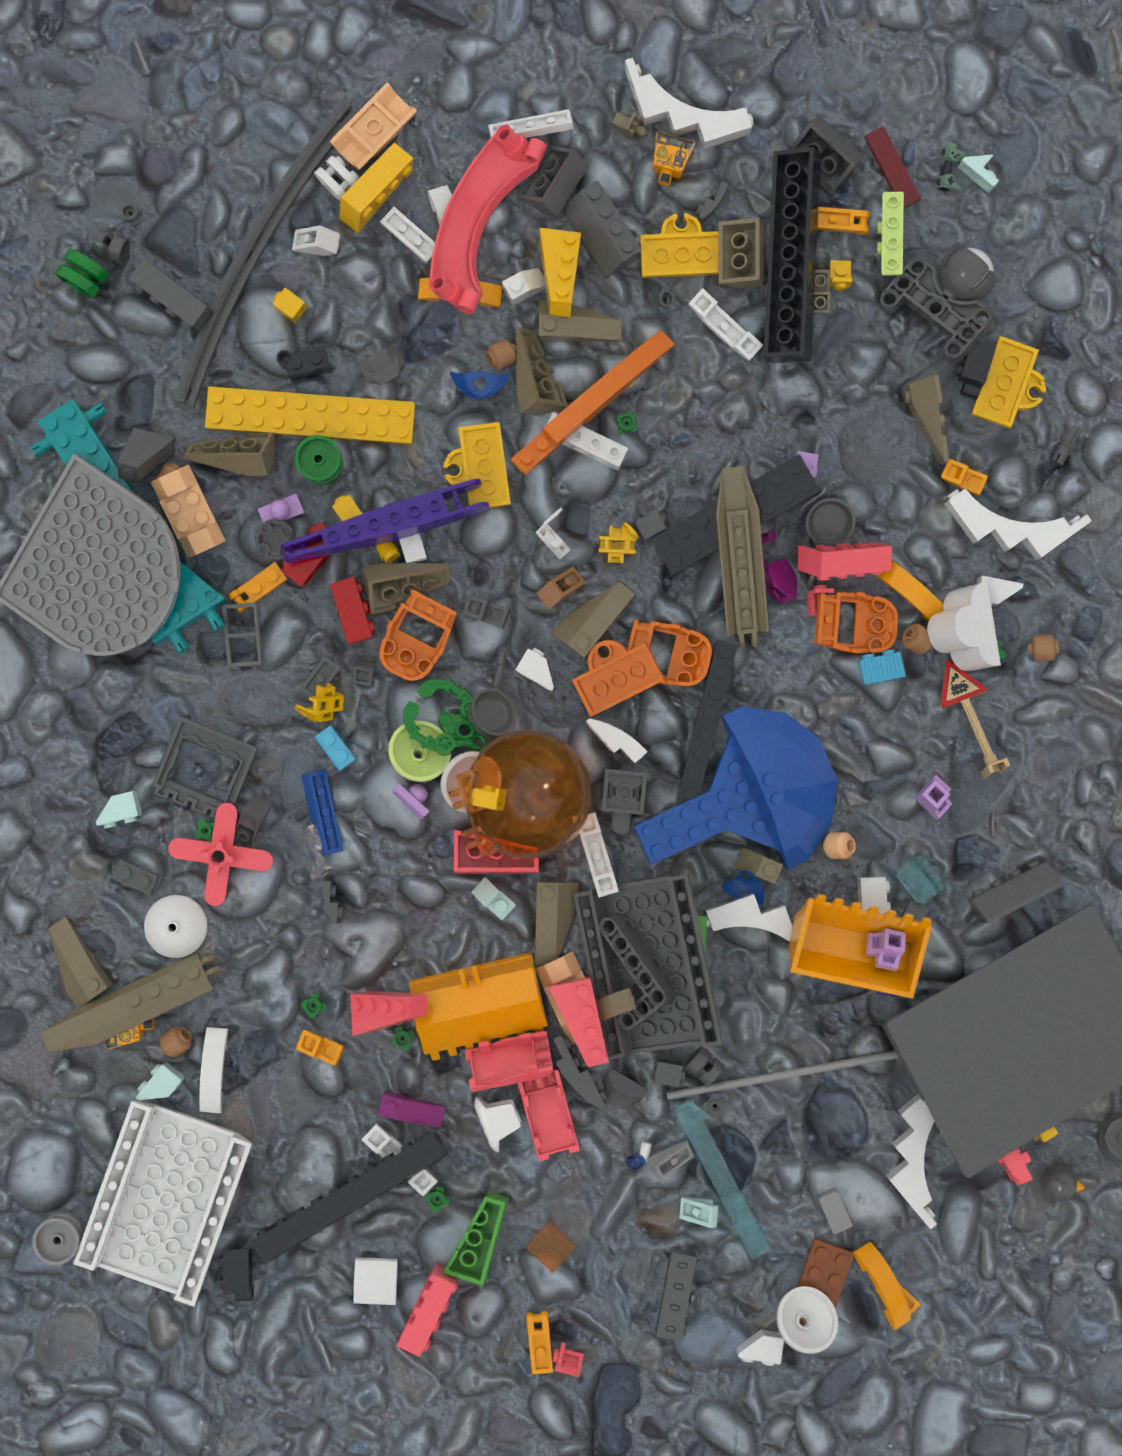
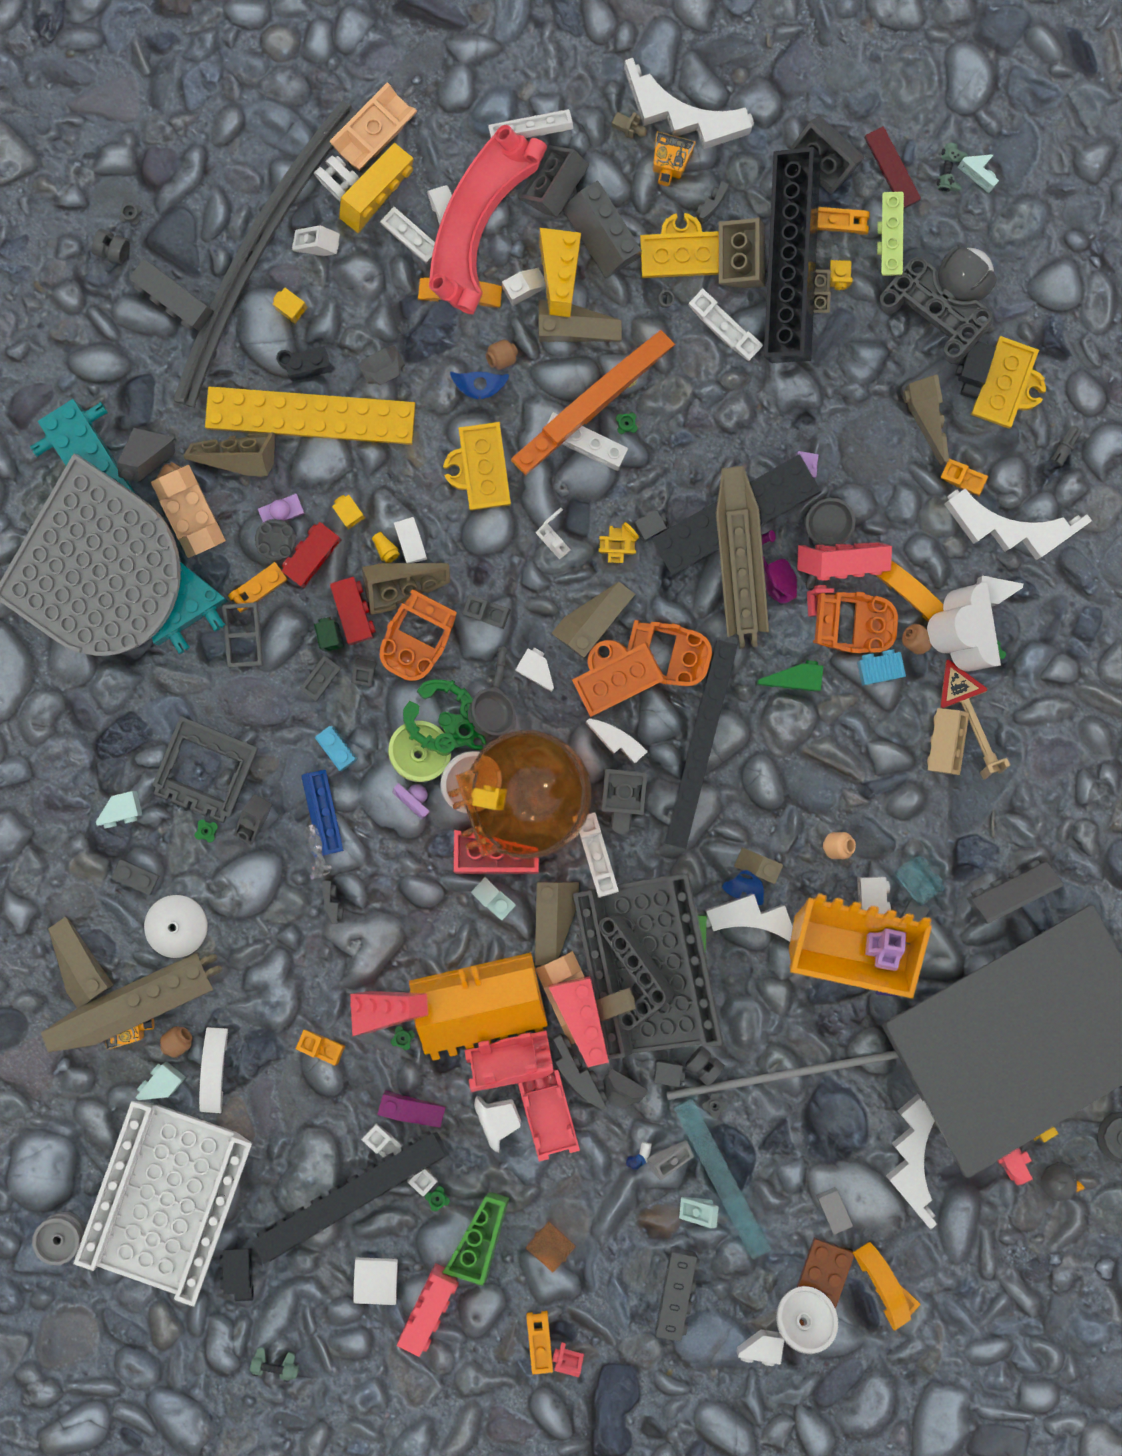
green wheel [54,248,110,299] -> none
coral piece [168,802,274,906] -> none
dark purple piece [281,479,490,563] -> none
yellow piece [294,683,344,723] -> none
green wheel [295,435,344,486] -> none
green plate [301,993,326,1018] -> none
dark tan wedge [516,327,567,416] -> none
medium nougat slope [536,566,586,610] -> none
blue plate [633,707,837,870] -> none
lavender brick [914,775,952,820] -> none
medium nougat head [1028,634,1059,662] -> none
none -> sand green piece [250,1347,299,1382]
none -> dark green brick [314,617,344,652]
none -> green slope [756,660,823,692]
none -> tan brick [927,708,969,775]

